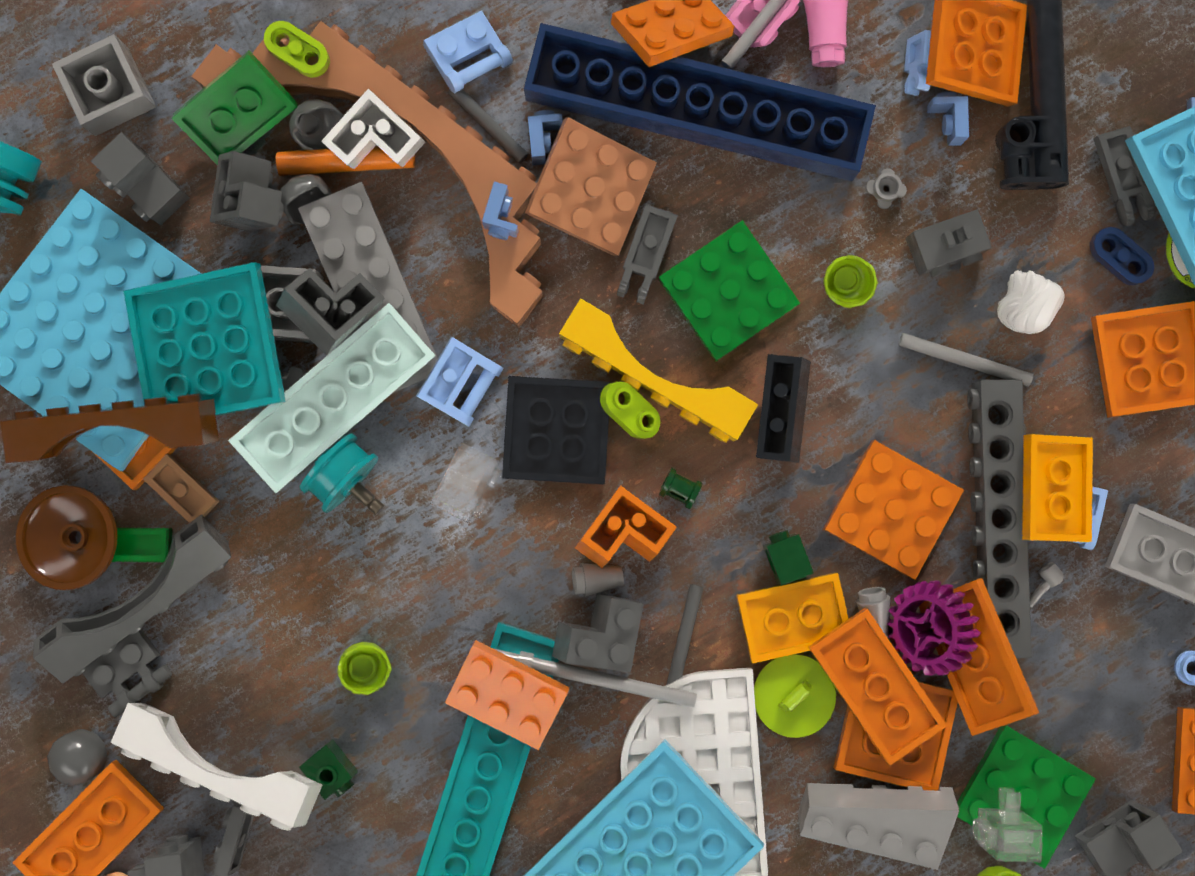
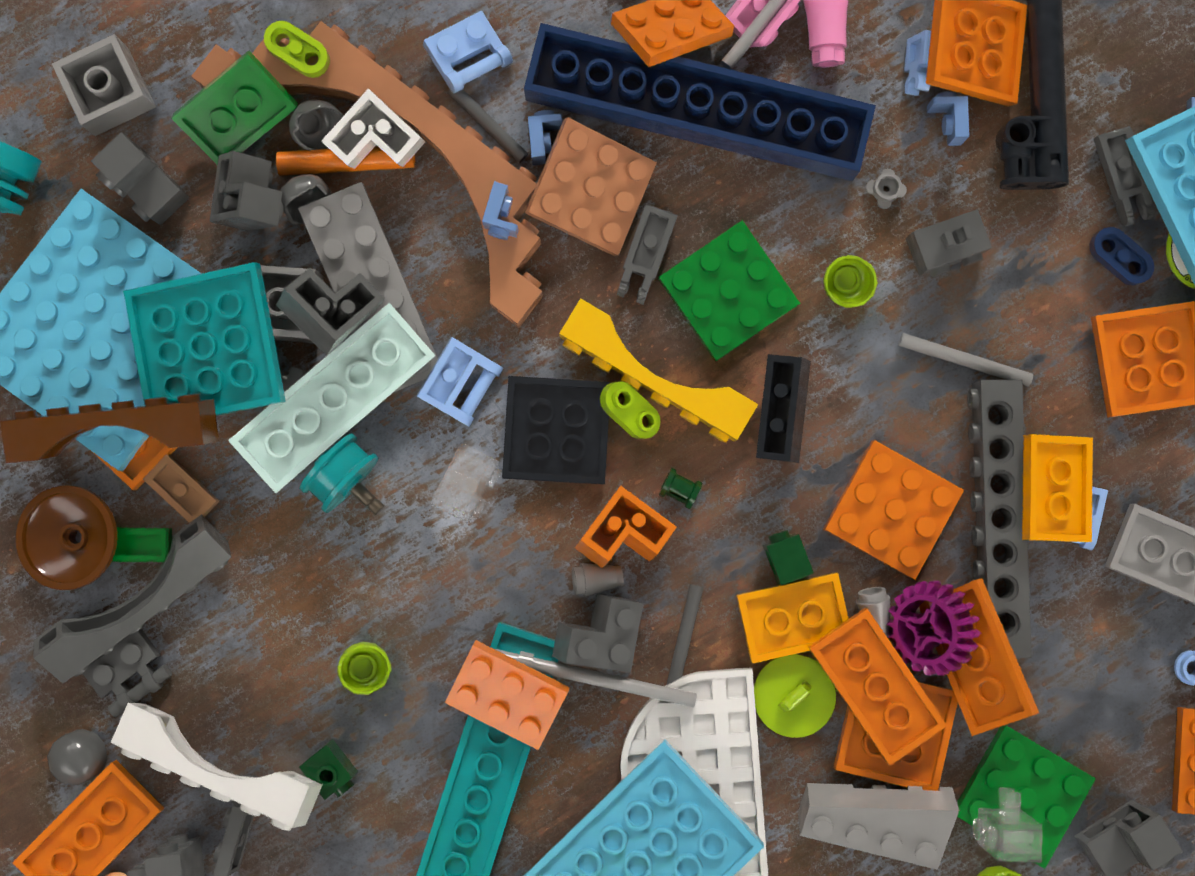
white hair [997,270,1065,334] -> none
light grey hand [1030,562,1064,608] -> none

